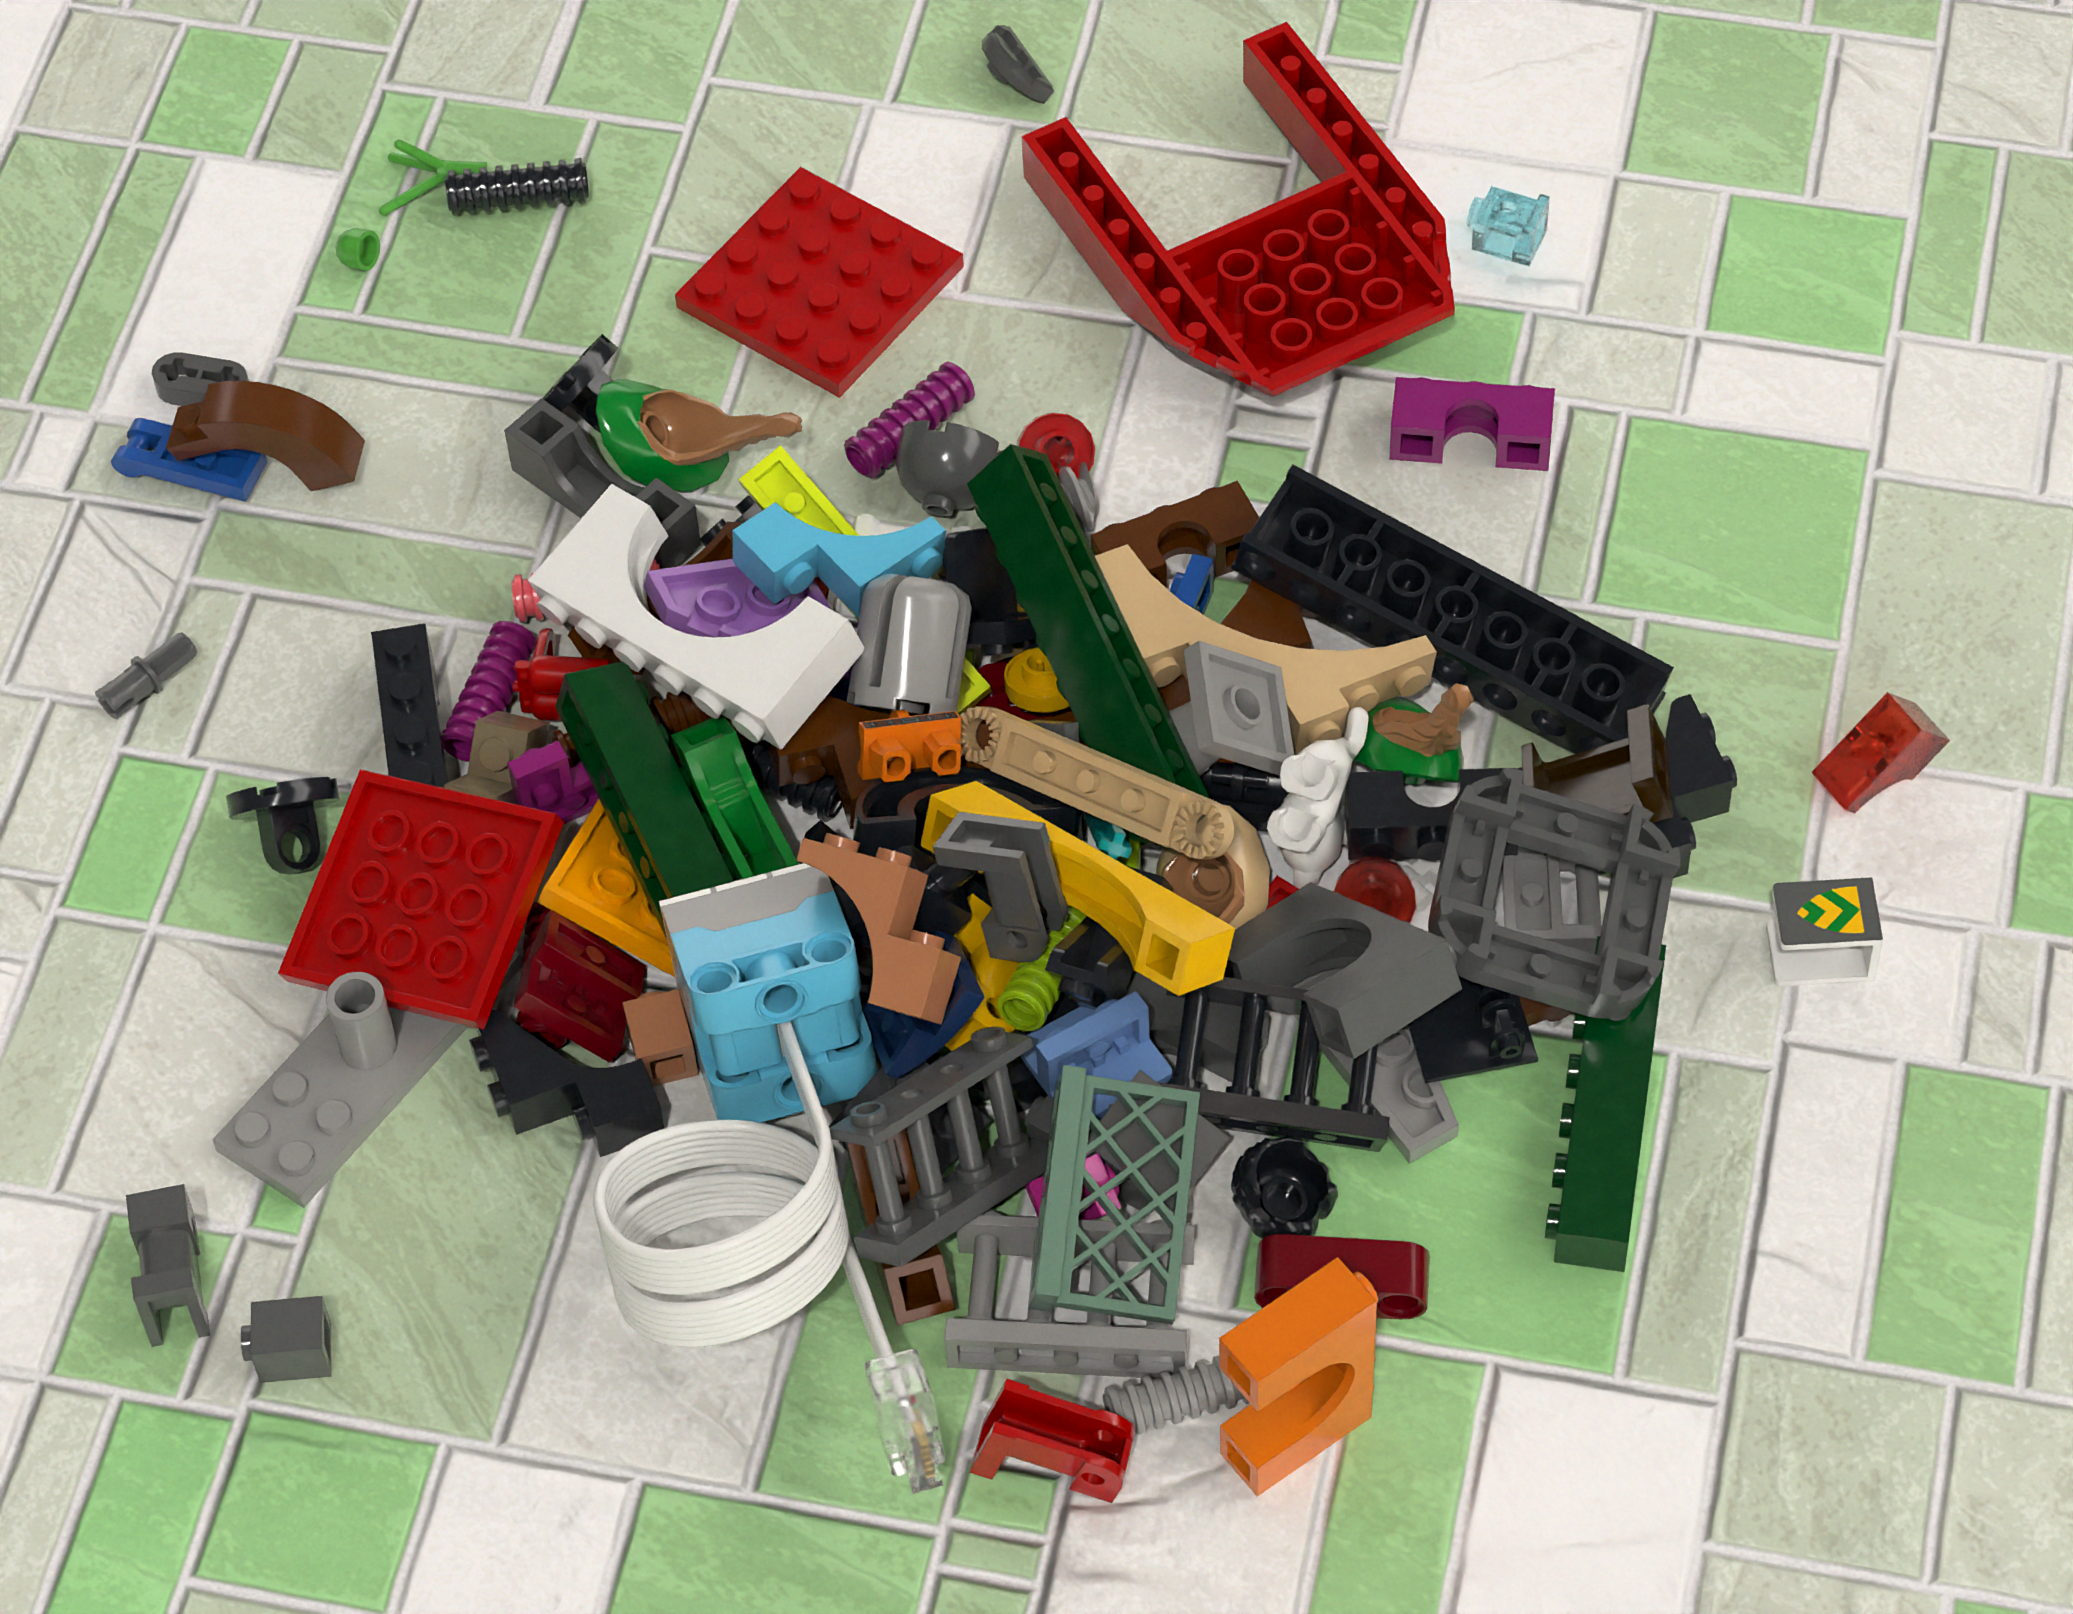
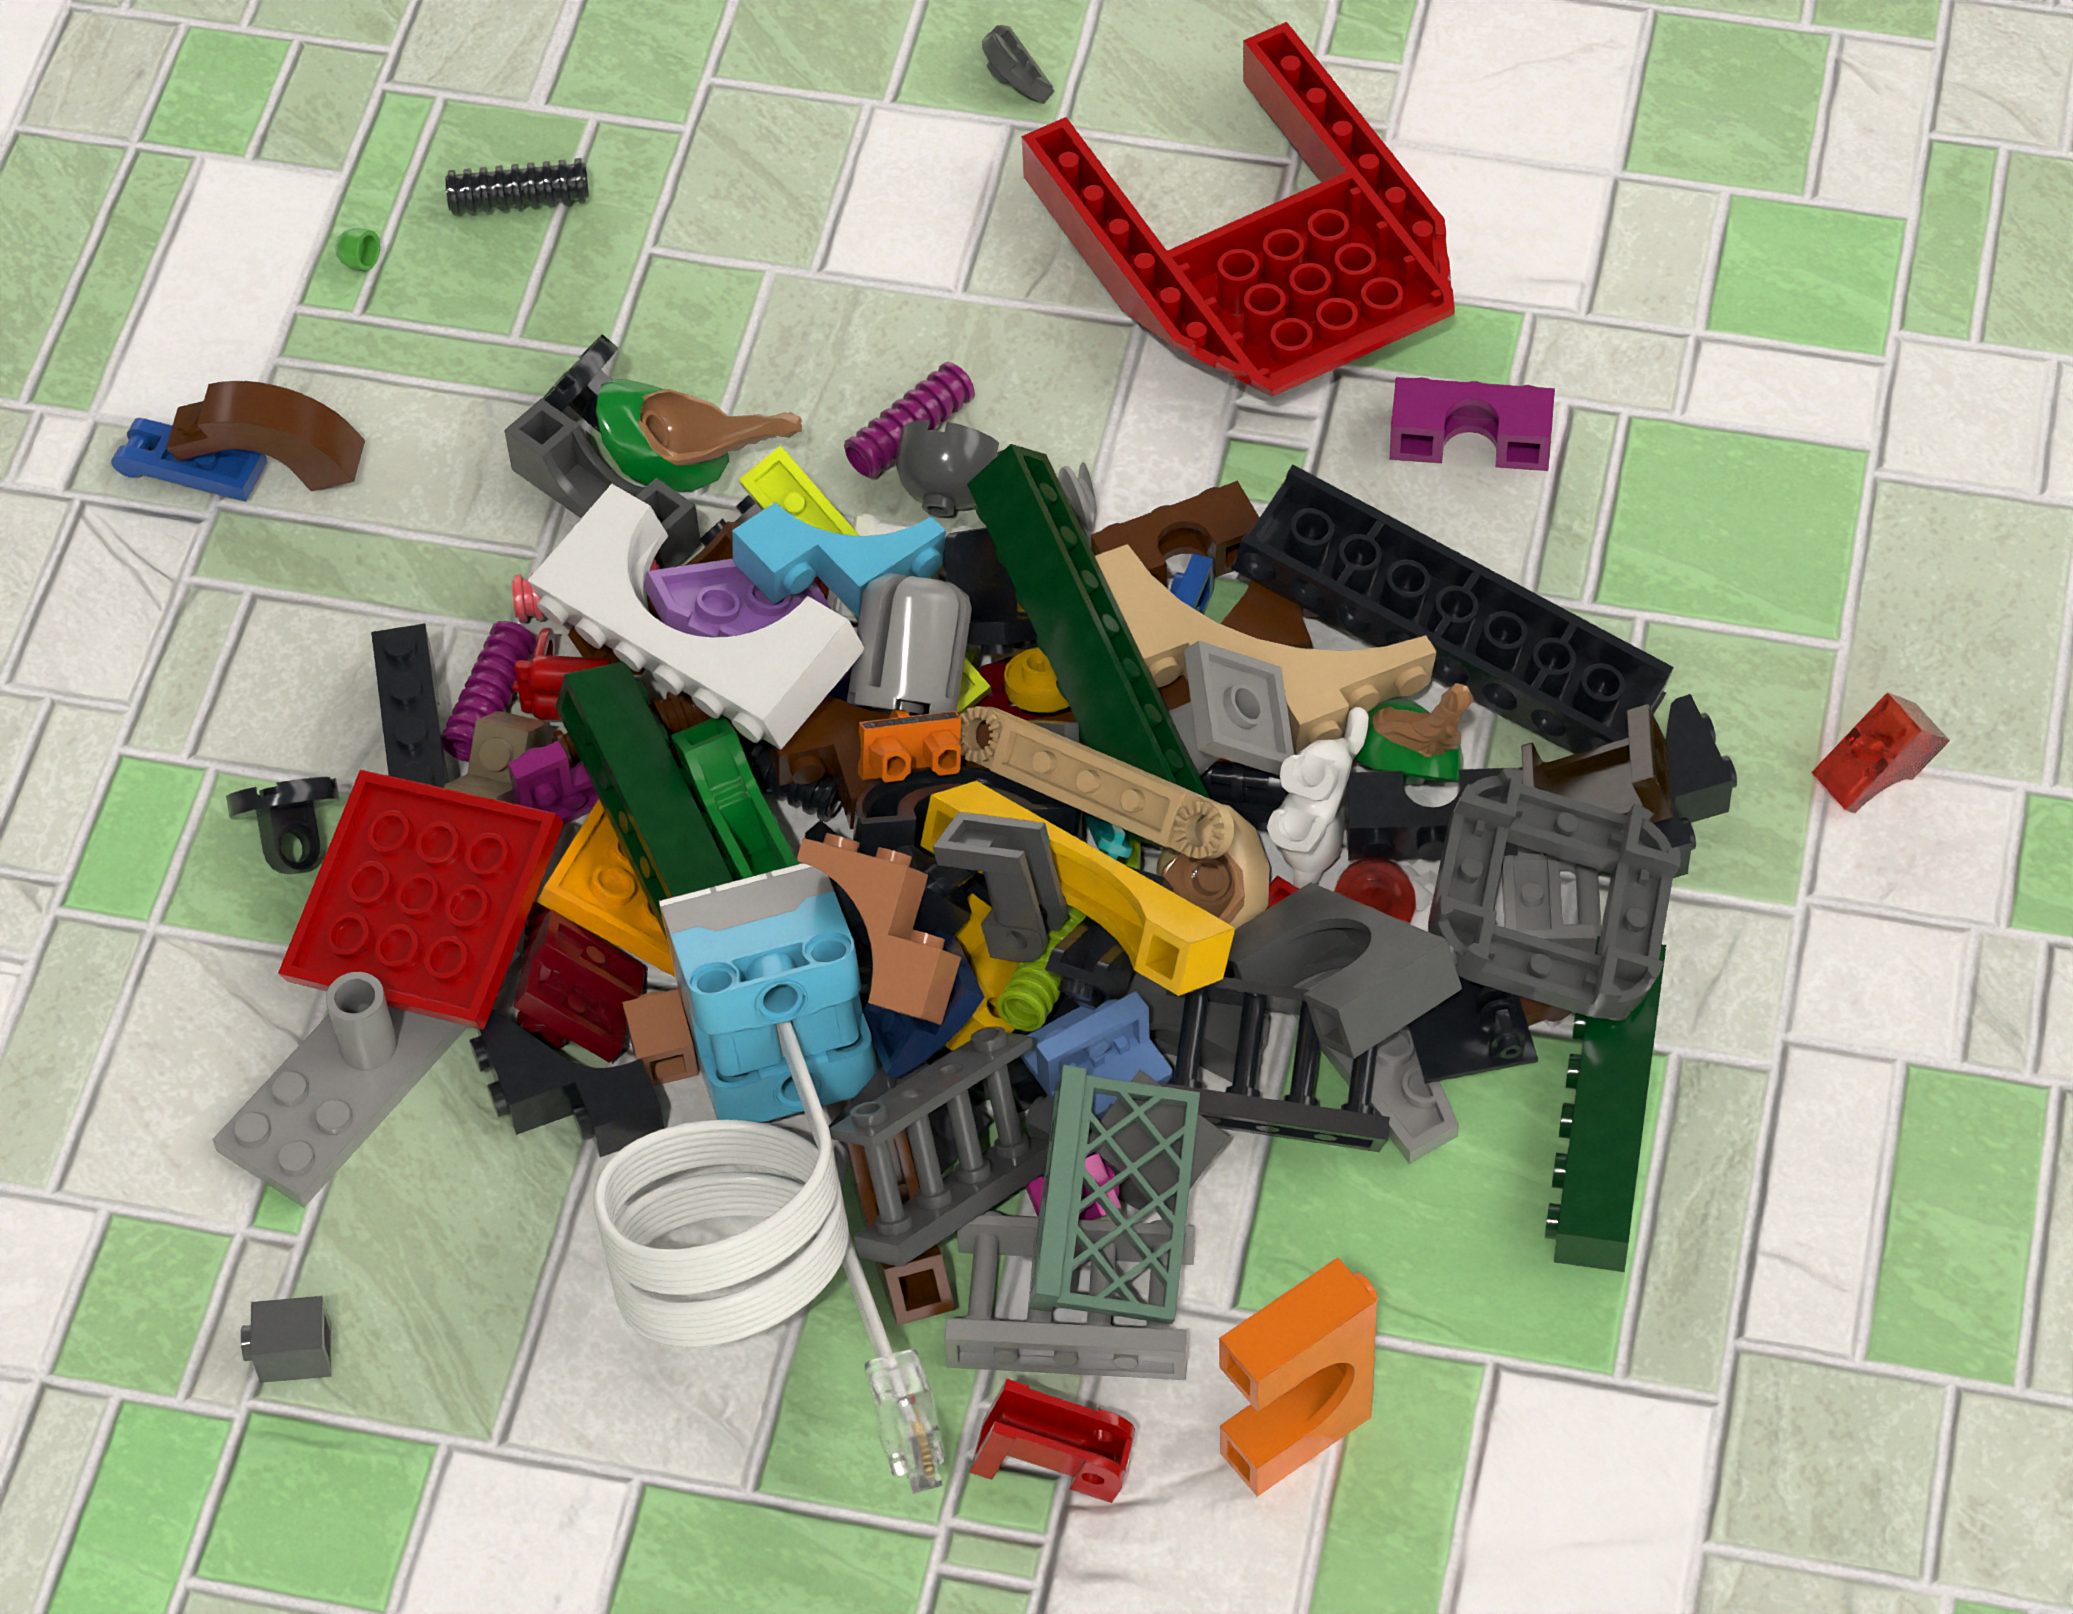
dark grey axle [95,632,198,719] -> none
dark grey piece [126,1184,210,1347] -> none
dark grey beam [151,352,249,406] -> none
bright green plant [379,139,487,216] -> none
red plate [675,167,964,398] -> none
red plate [1017,413,1095,478] -> none
light grey piece [1103,1355,1250,1435] -> none
black hair [1231,1136,1338,1239] -> none
dark red beam [1254,1234,1430,1320] -> none
clear light blue brick [1467,186,1550,267] -> none
piece [1766,877,1883,986] -> none

